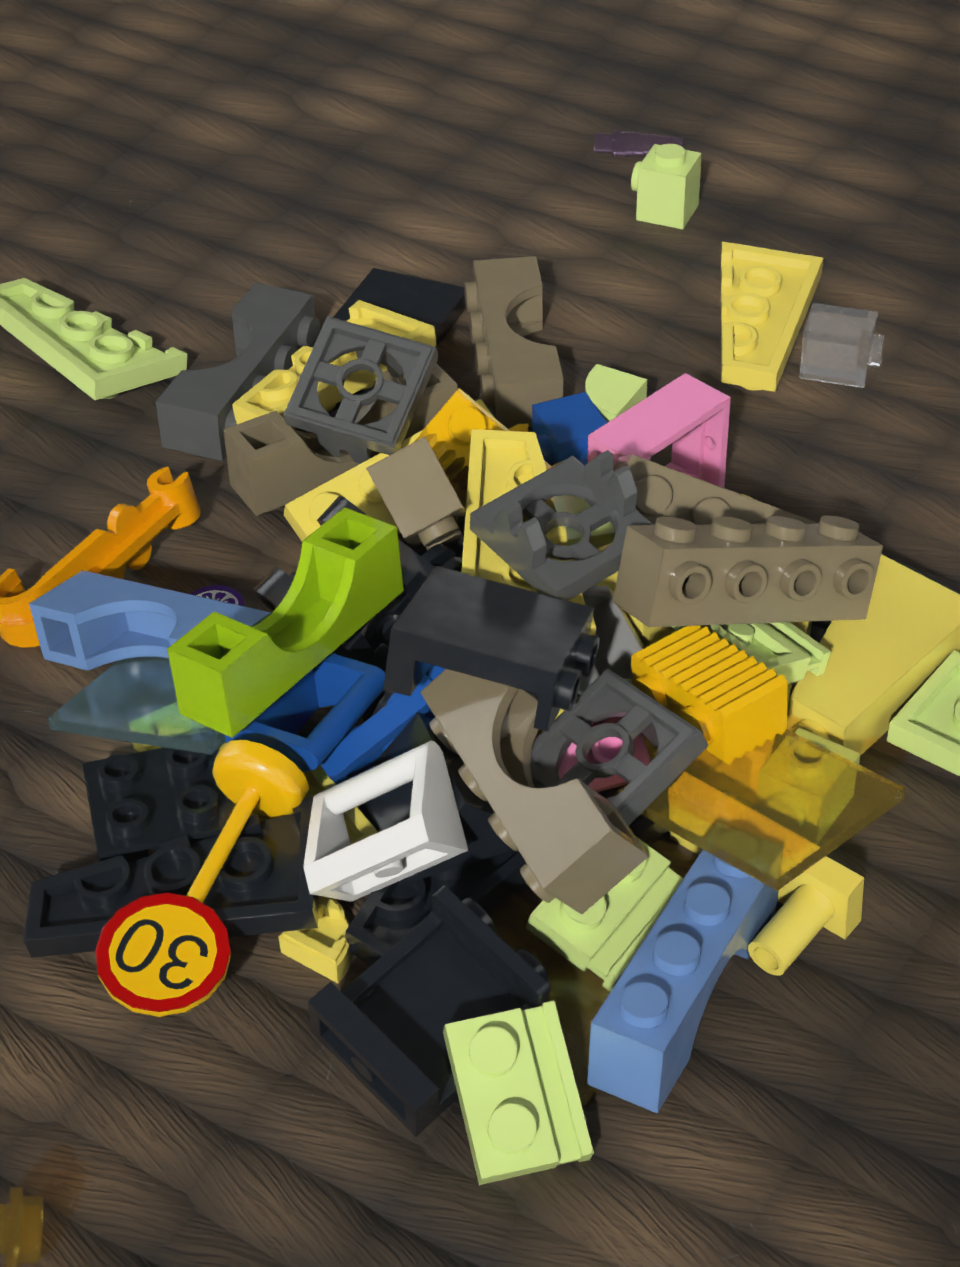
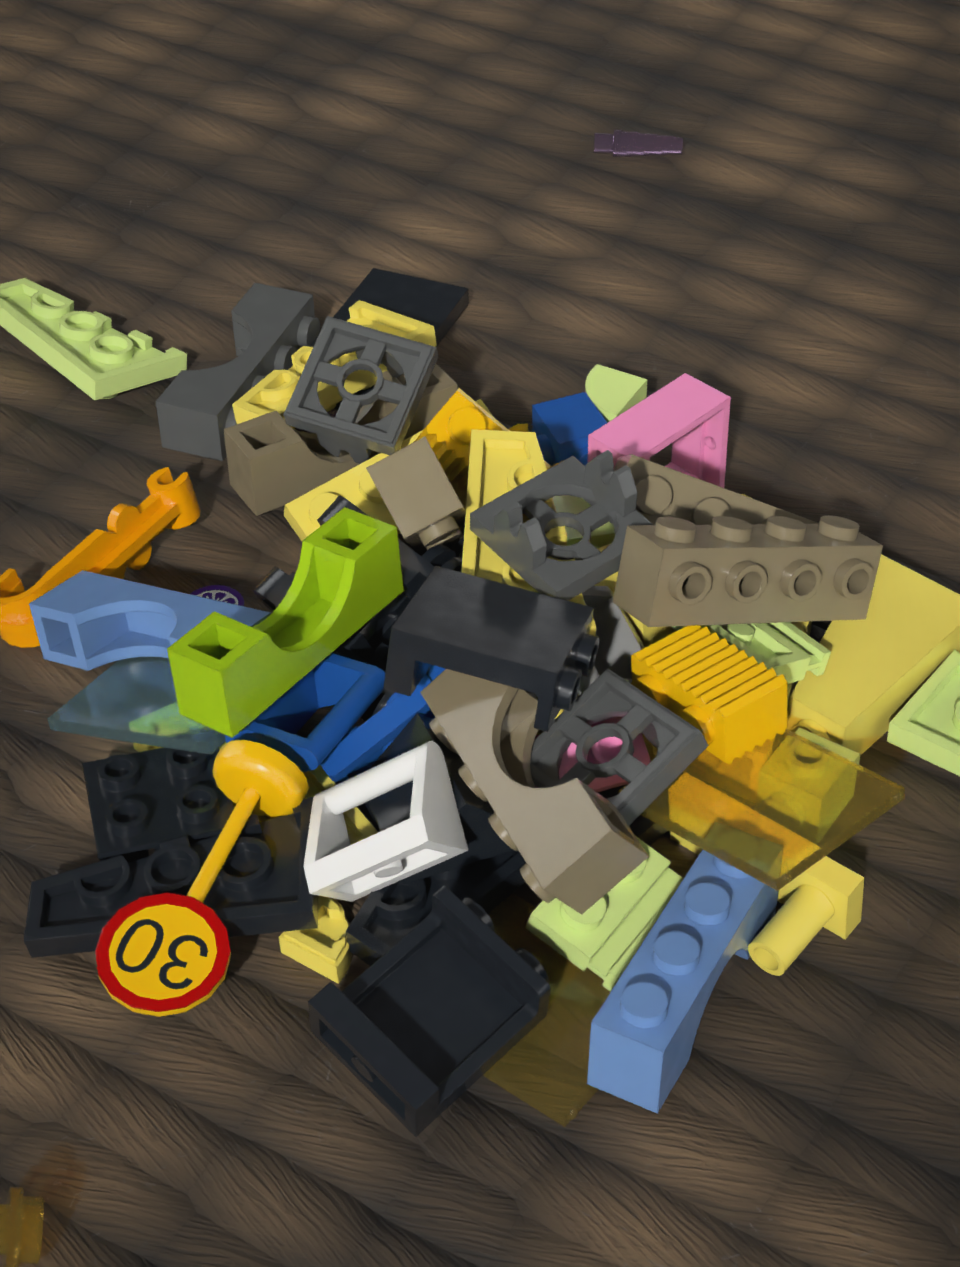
yellowish green plate [443,1001,594,1185] -> none
dark tan arch [464,256,563,428] -> none
yellowish green brick [631,144,702,229] -> none
light yellow wing [721,241,823,392] -> none
clear brick [799,303,885,388] -> none

